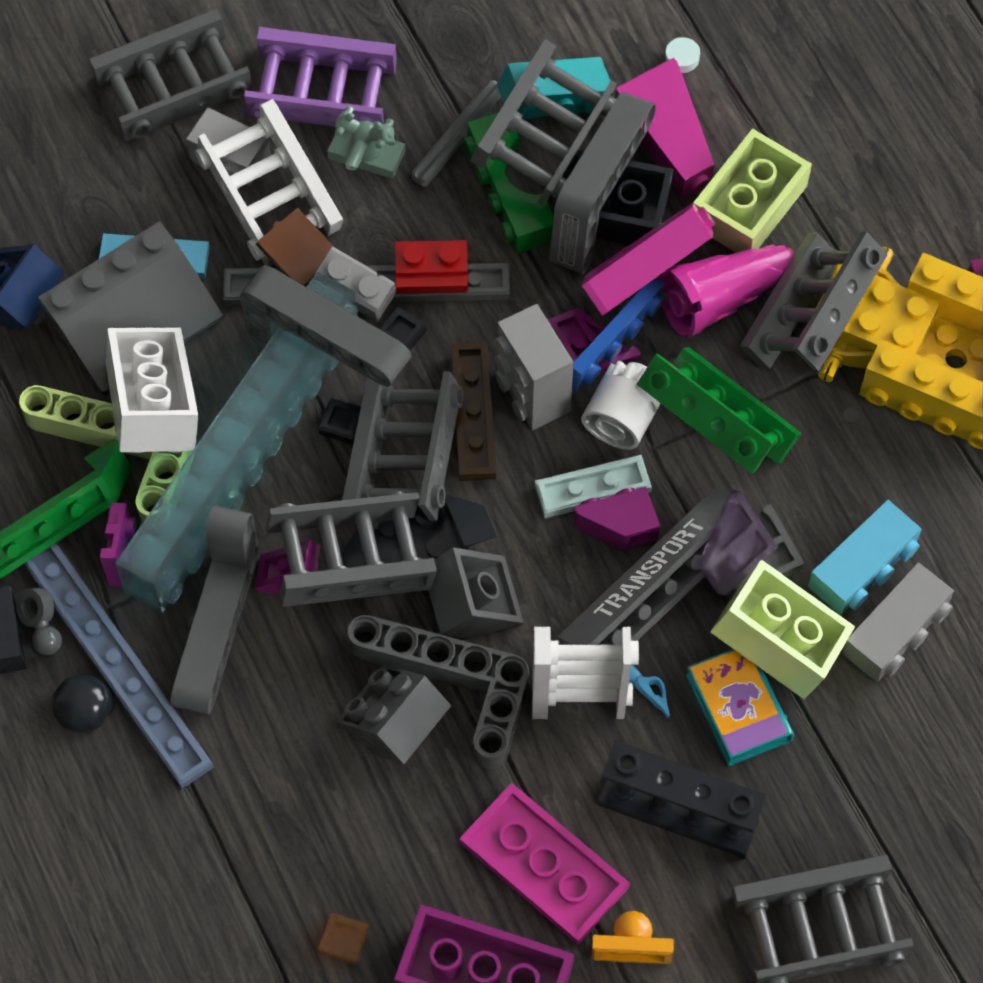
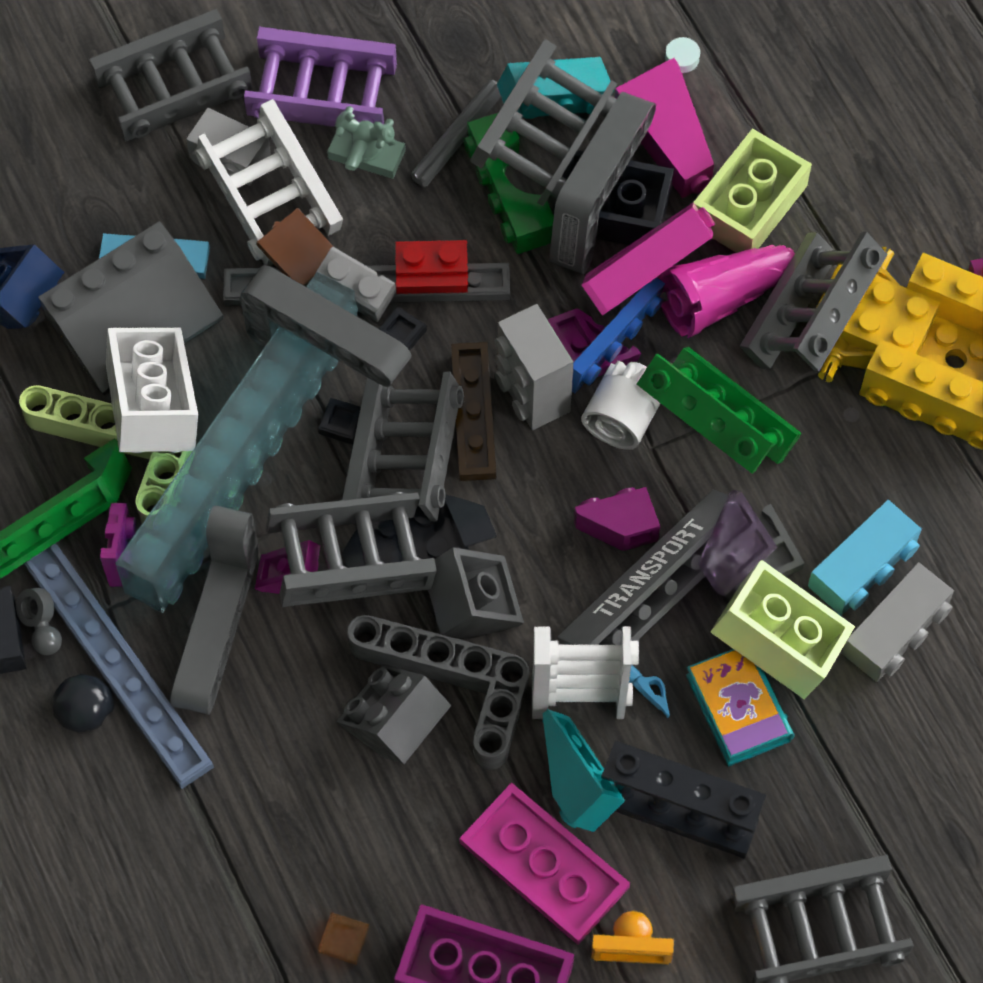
light aqua tile [535,455,652,519] -> none
none -> teal slope [542,709,625,832]

